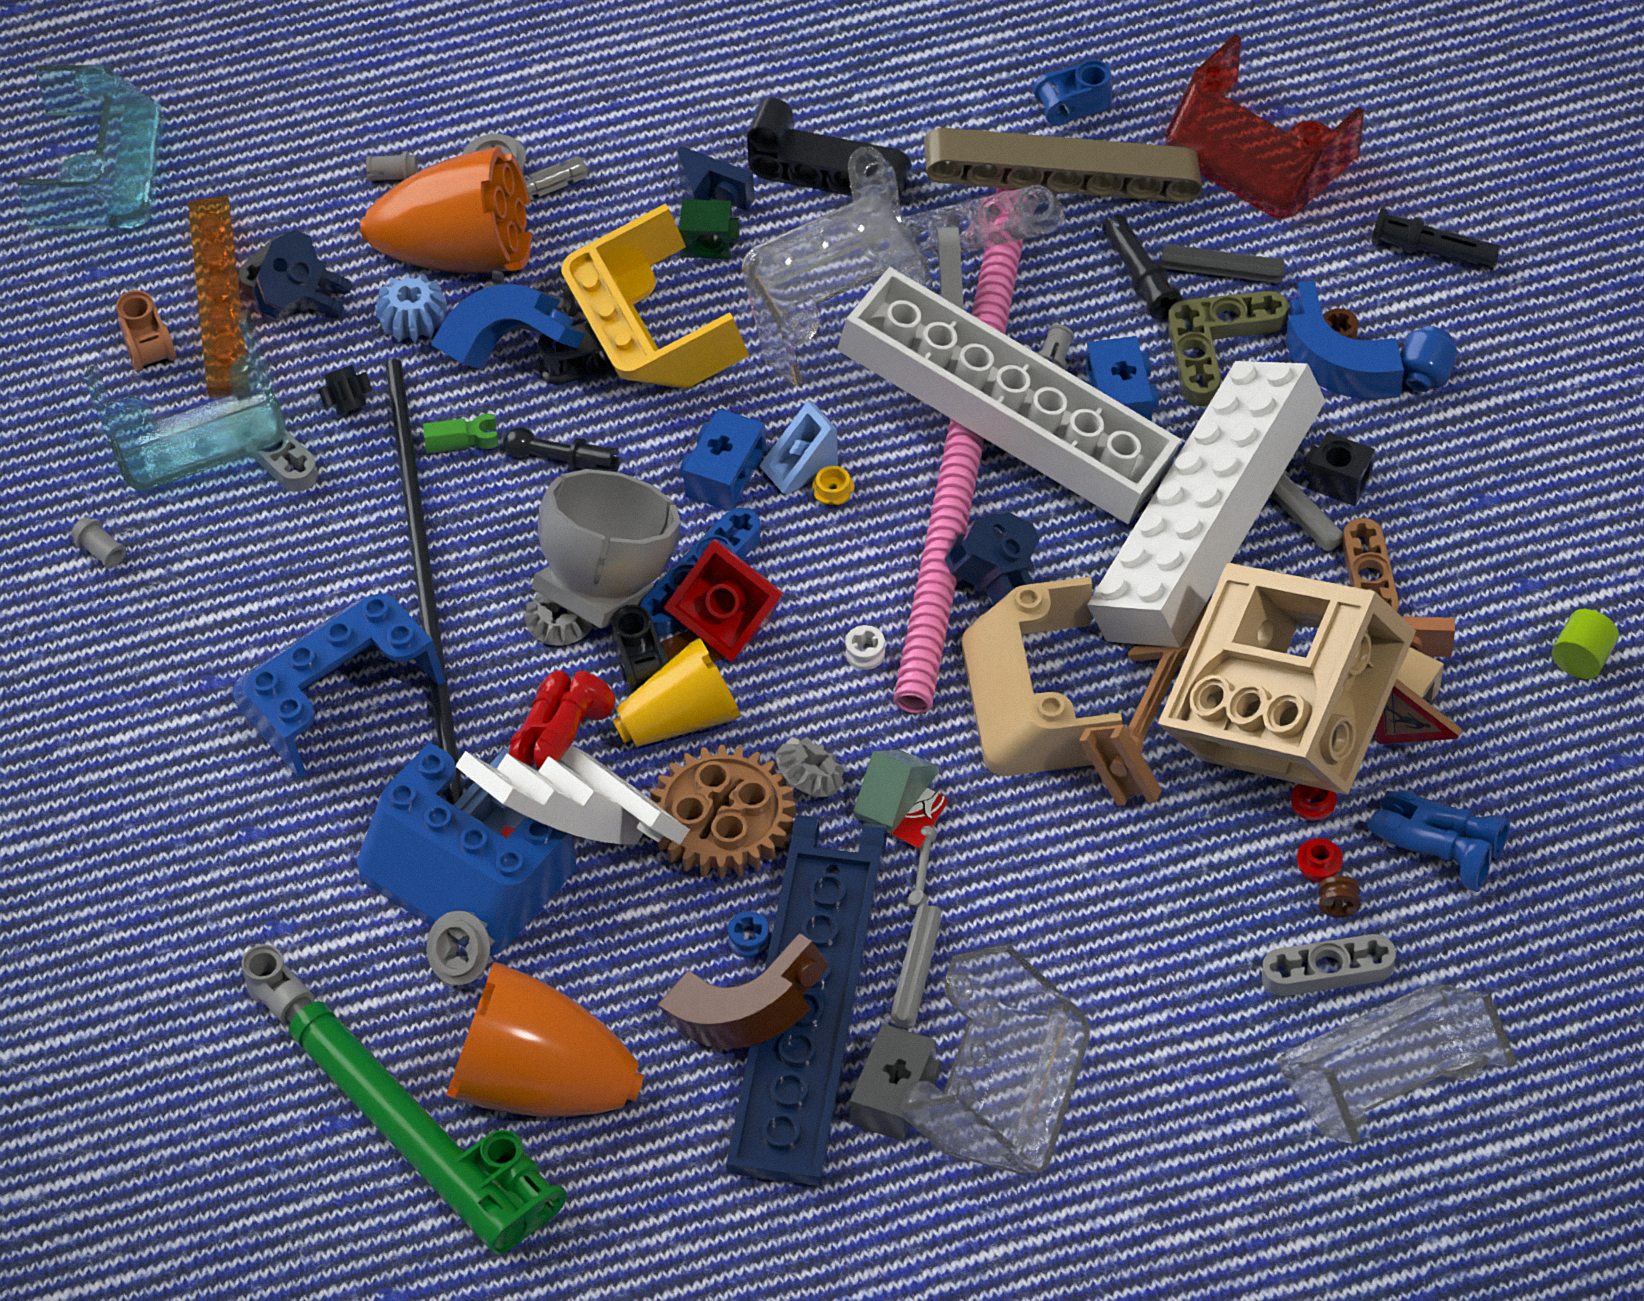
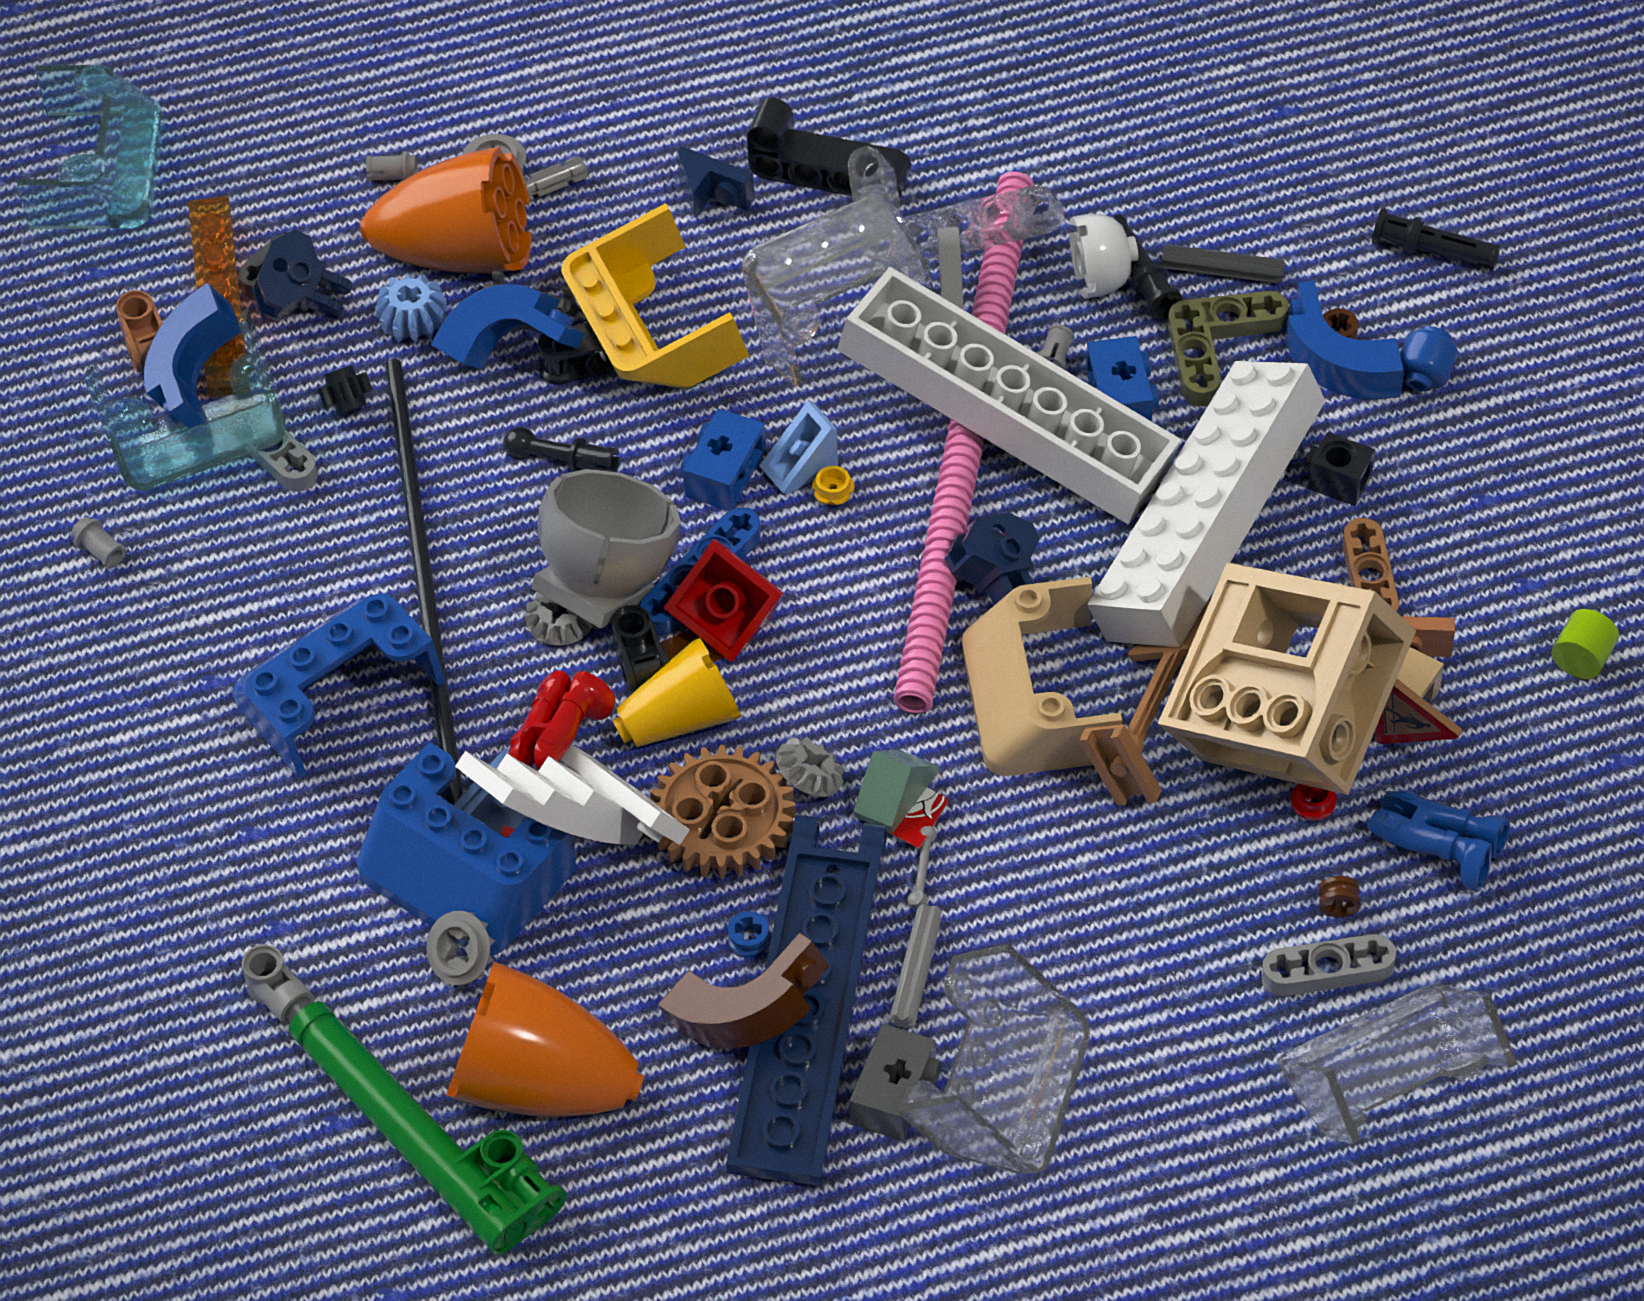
bright green bar [423,413,499,454] -> none
dark green brick [679,199,740,259] -> none
white bush [845,625,885,670] -> none
dark tan beam [924,128,1202,202] -> none
blue piece [1032,60,1112,126] -> none
clear red windscreen [1165,34,1364,219] -> none
light grey axle [1270,472,1343,552] -> none
red plate [1296,838,1343,883] -> none
none -> blue arch [144,283,242,433]
none -> white cylinder [1069,214,1138,299]

